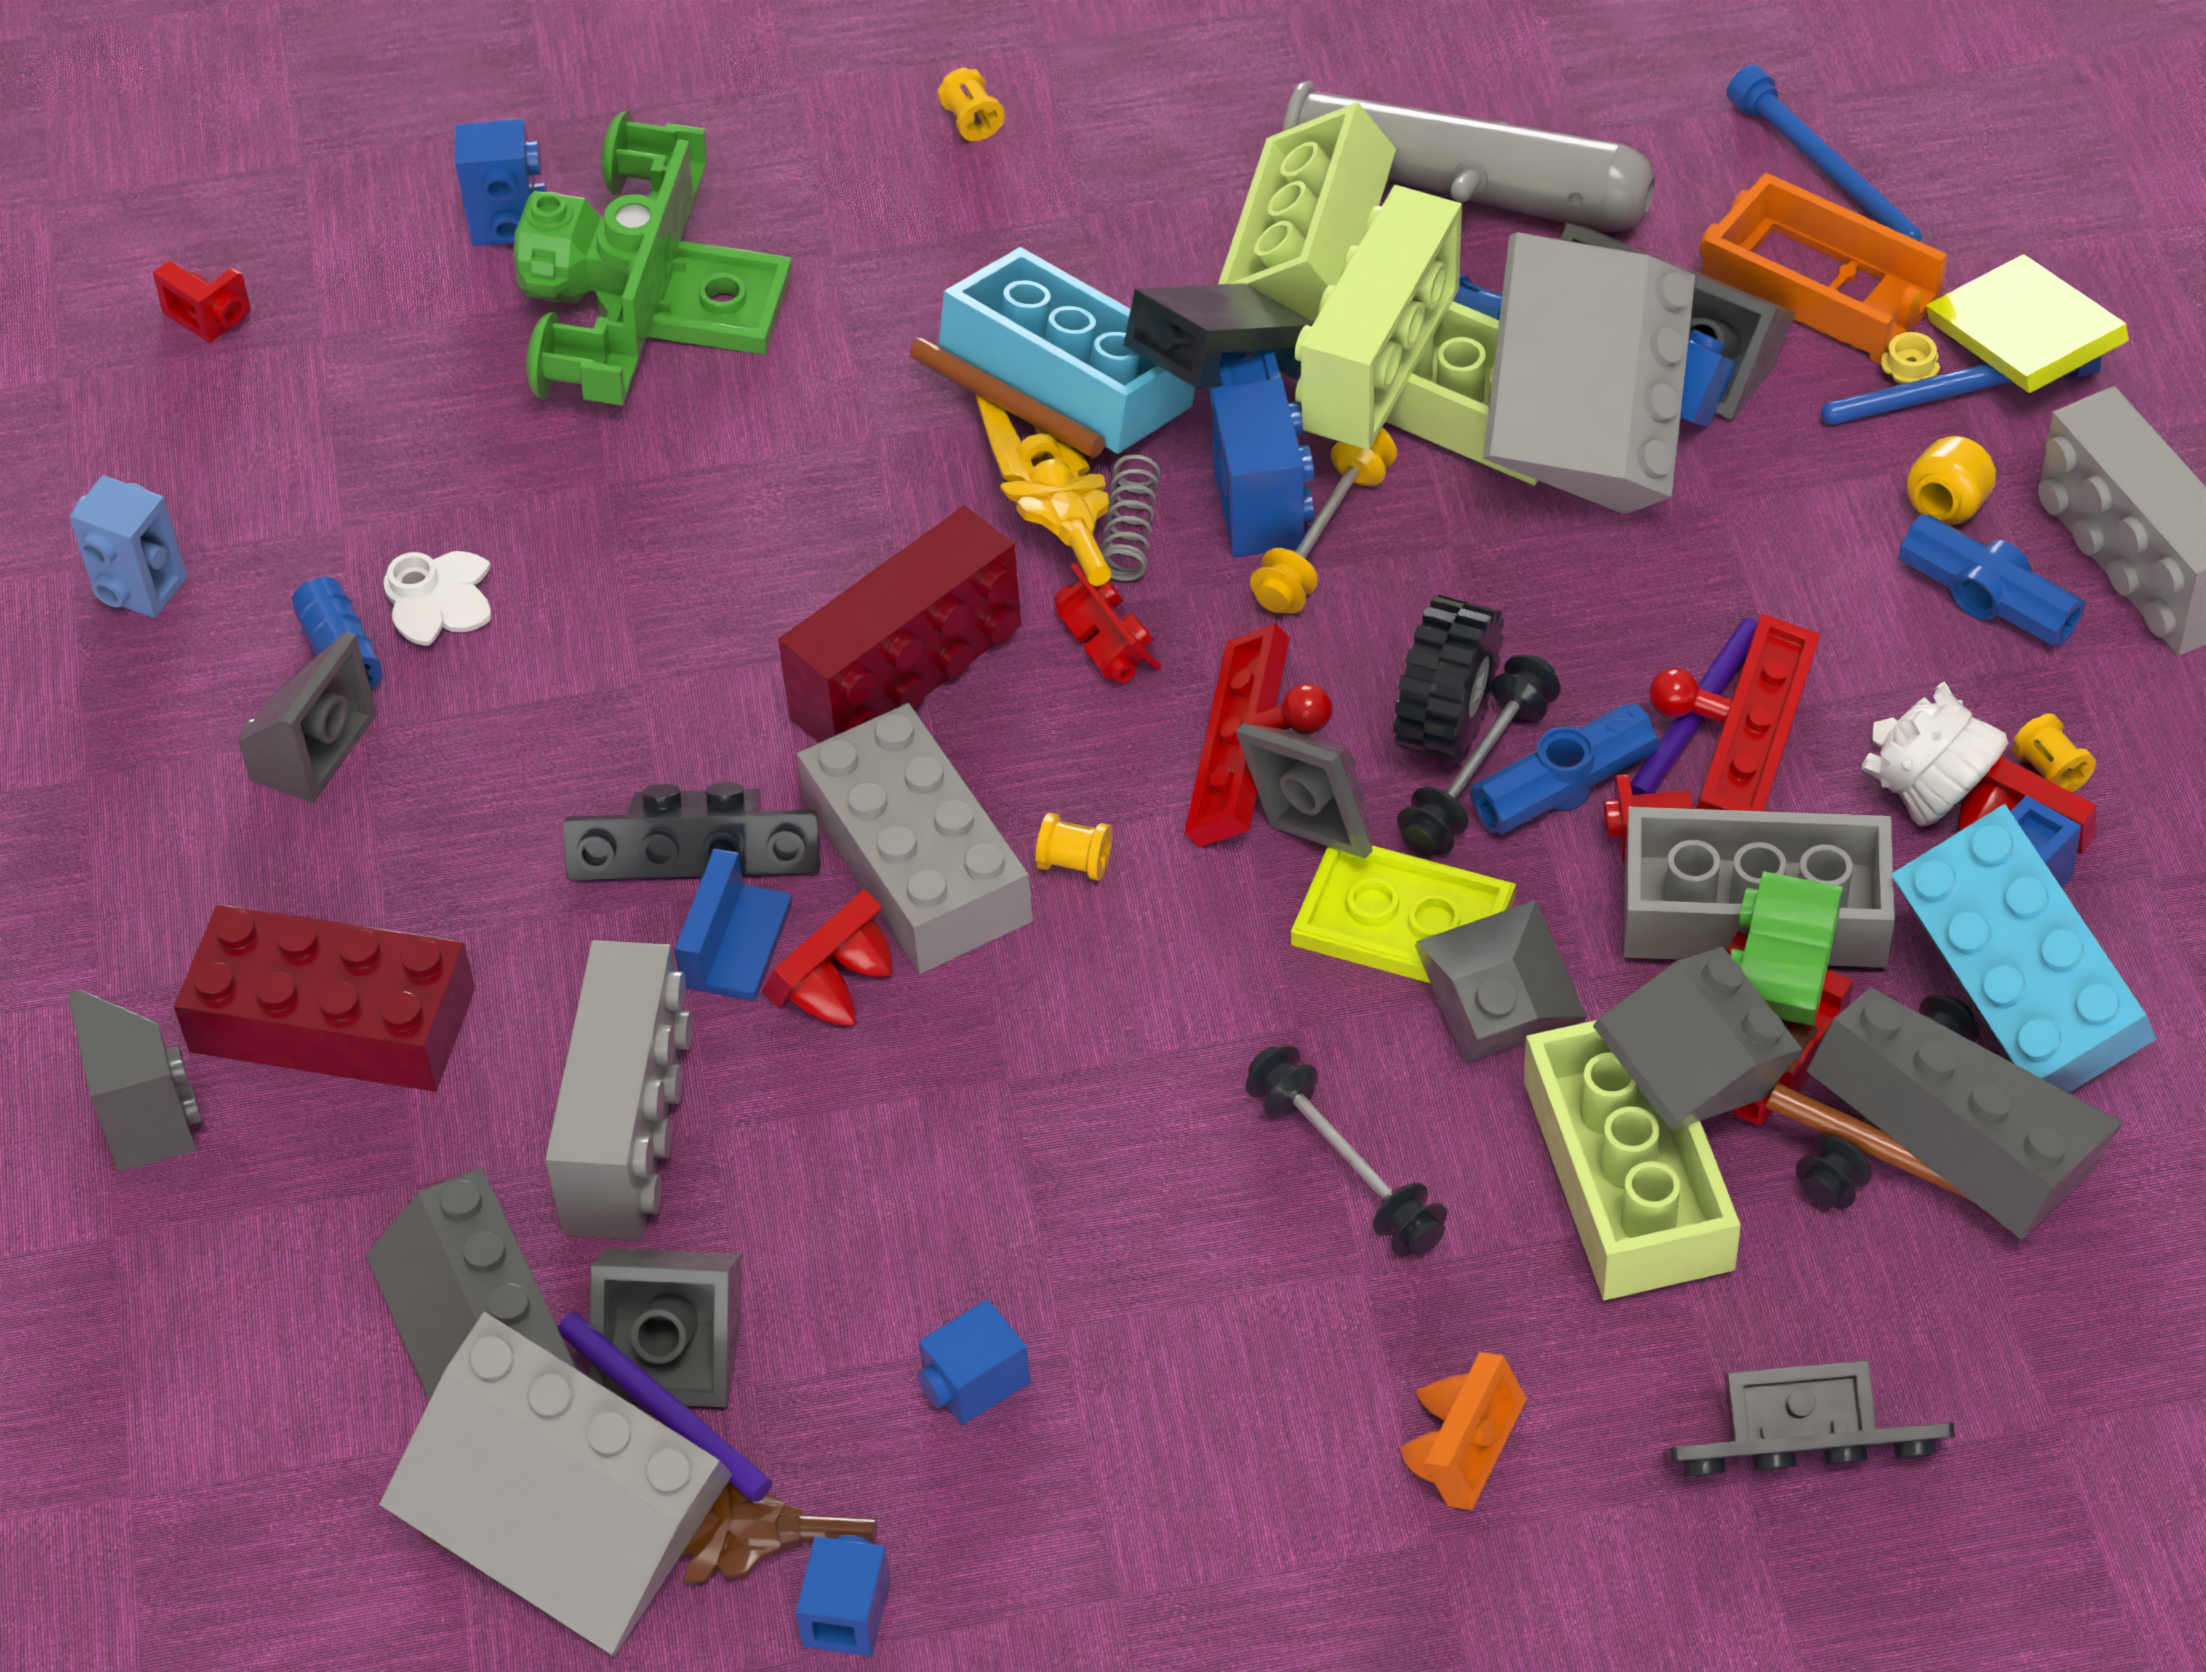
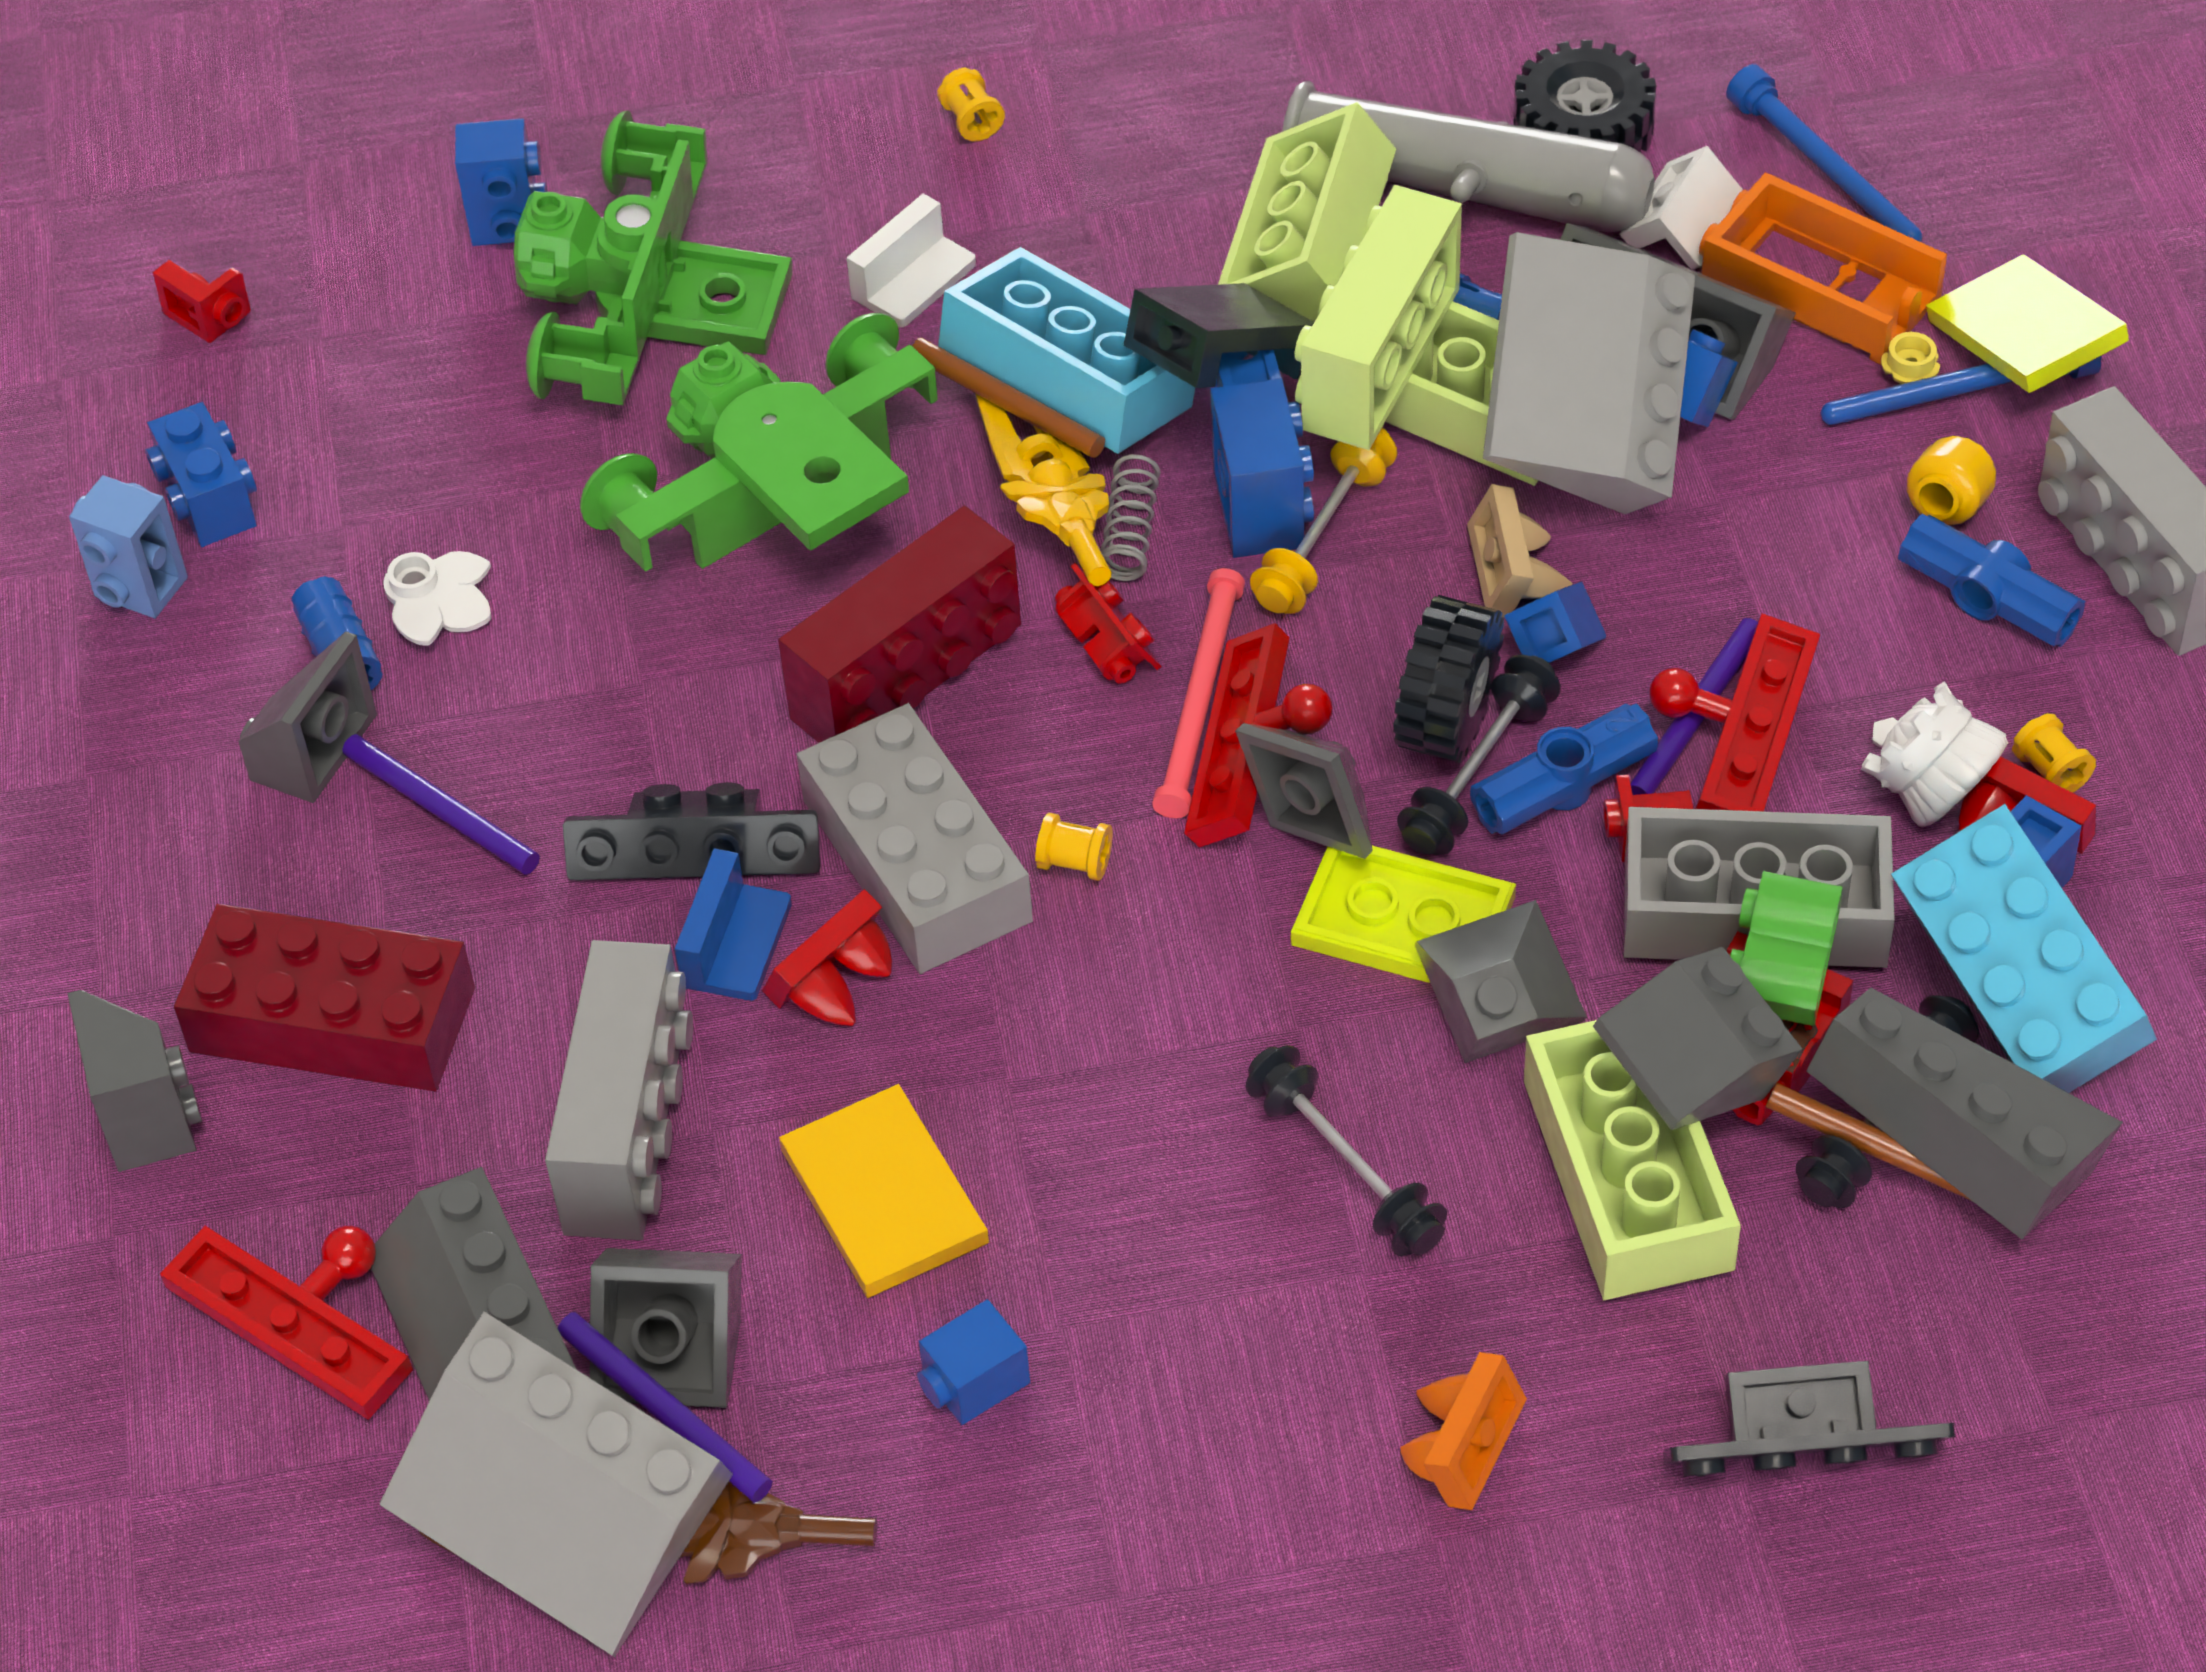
blue brick [796,1535,891,1657] -> none
none -> blue brick [145,401,257,548]
none -> red plate [160,1225,413,1420]
none -> dark purple bar [342,734,540,875]
none -> bright green piece [580,313,938,572]
none -> yellow tile [779,1084,989,1299]
none -> white panel [847,194,976,327]
none -> coral bar [1152,568,1245,819]
none -> tan tile [1467,484,1572,618]
none -> blue panel [1504,581,1606,663]
none -> black wheel [1513,40,1656,153]
none -> white panel [1620,146,1743,270]

